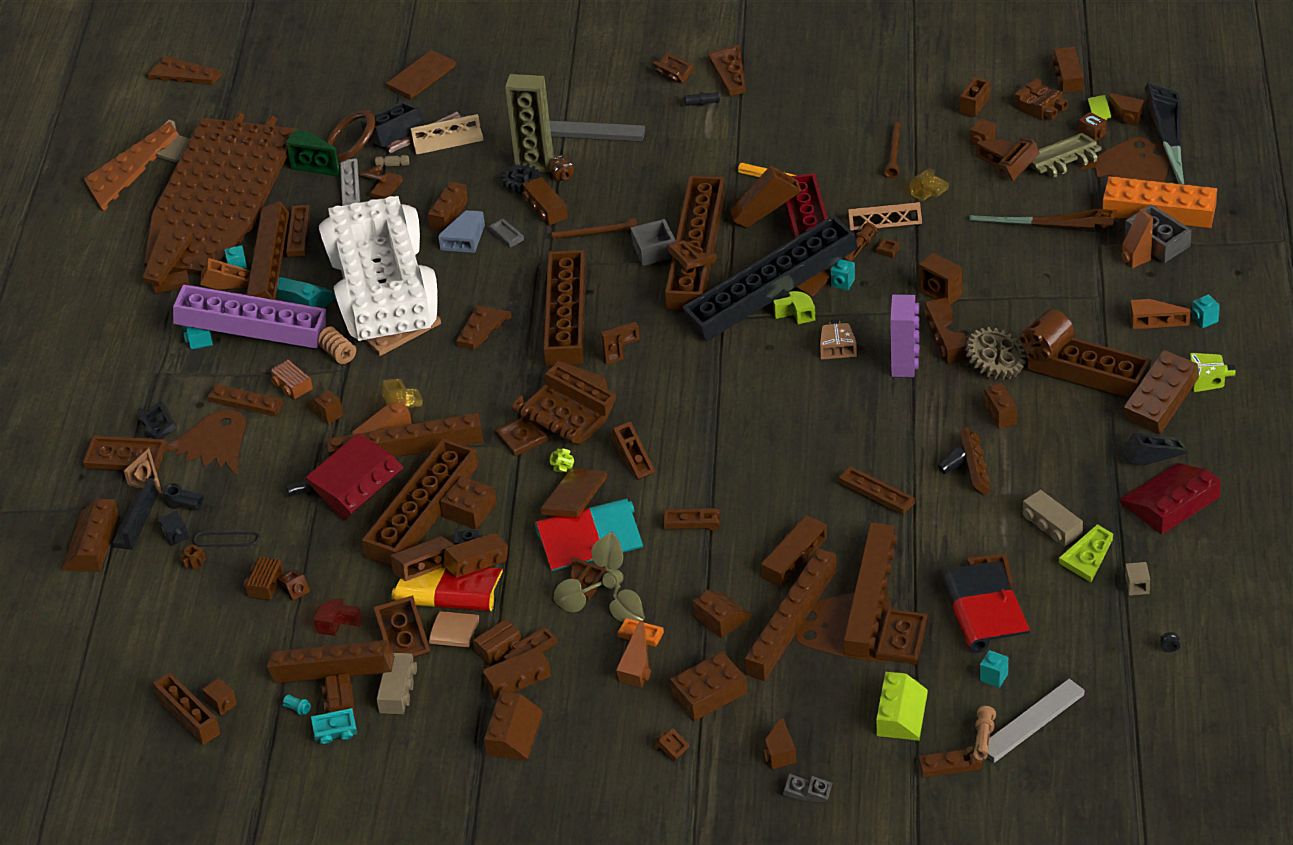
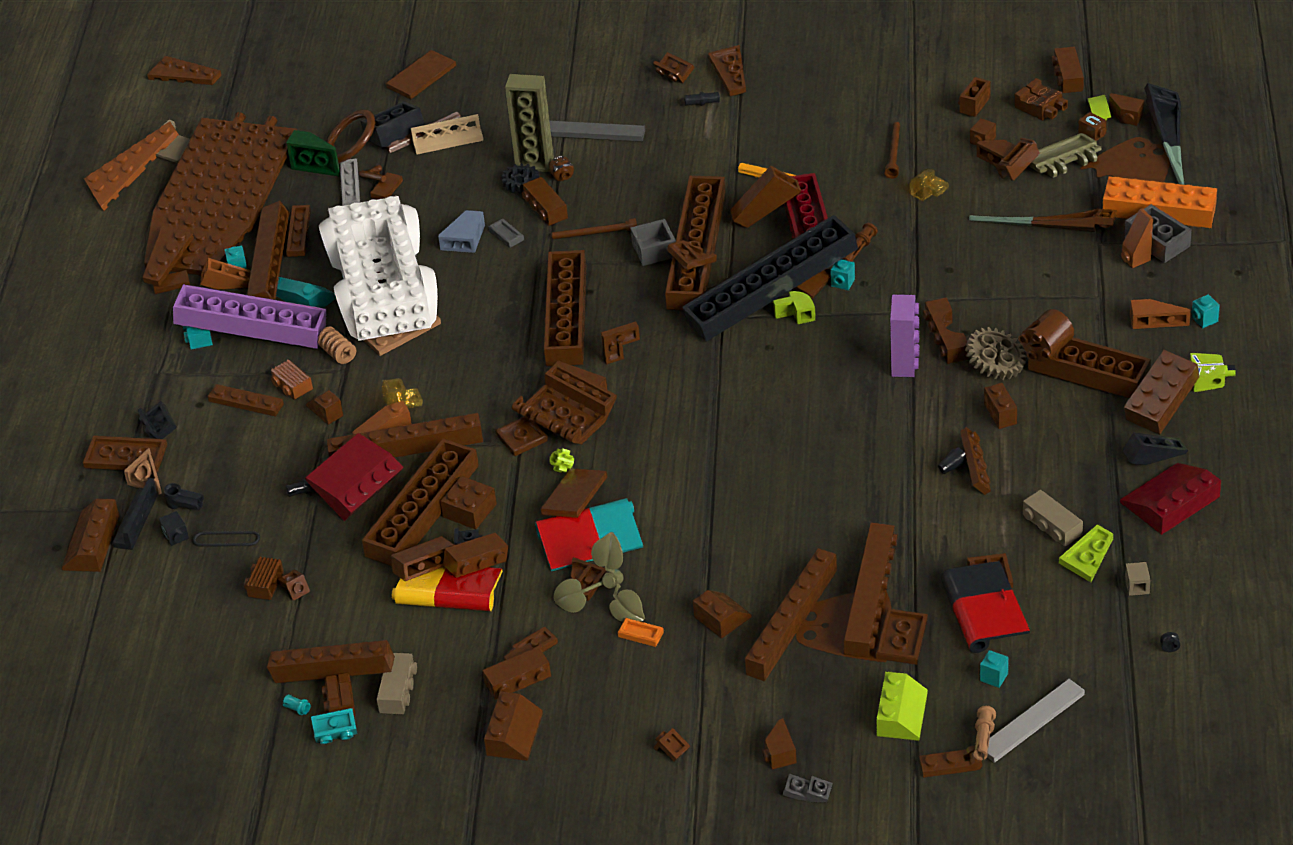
reddish brown brick [153,672,220,745] -> none
reddish brown piece [165,409,246,475] -> none
reddish brown gear [180,545,206,570] -> none
reddish brown brick [202,678,237,716] -> none
clear red brick [313,599,362,636] -> none
reddish brown slope [374,595,431,658] -> none
dark tan axle [375,155,409,167] -> none
reddish brown brick [428,182,468,232] -> none
medium nougat slope [429,611,479,647] -> none
reddish brown wing [456,305,512,350] -> none
reddish brown brick [473,619,521,665] -> none
reddish brown slope [610,421,656,480] -> none
dark orange slope [616,621,651,688] -> none
reddish brown plate [664,508,720,531] -> none
reddish brown brick [670,651,747,721] -> none
reddish brown brick [761,515,827,587] -> none
medium nougat torso [820,319,857,359] -> none
reddish brown plate [839,466,915,515] -> none
medium nougat fence [847,202,922,231] -> none
reddish brown tile [876,238,900,258] -> none
reddish brown brick [919,253,962,305] -> none

